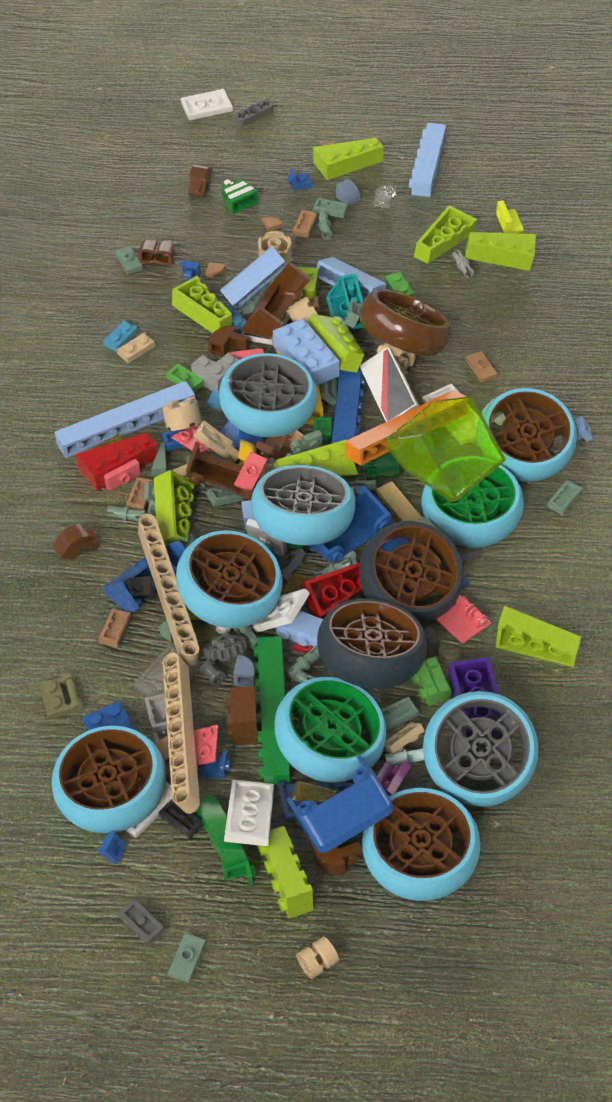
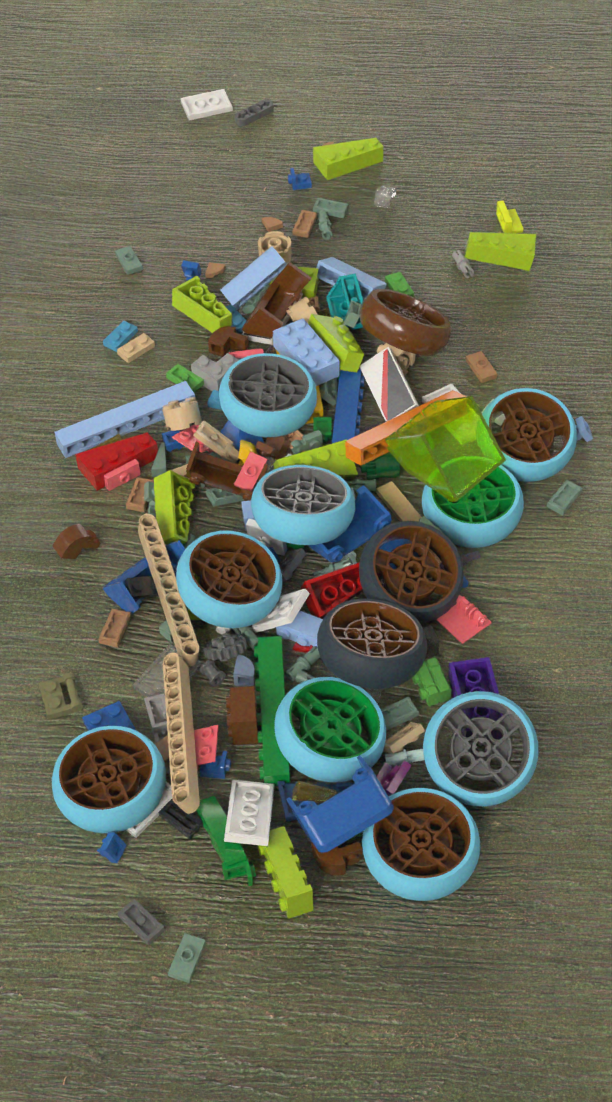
sand green pin [107,505,146,521] -> none
reddish brown brick [138,240,175,265] -> none
reddish brown brick [188,164,213,198] -> none
green torso [222,179,258,214] -> none
clear yellow piece [283,573,305,595] -> none
tan wheel [296,936,339,979] -> none
sand blue brick [336,178,361,207] -> none
light blue brick [409,123,446,197] -> none
lime wedge [414,205,477,264] -> none
lime wedge [496,606,581,667] -> none

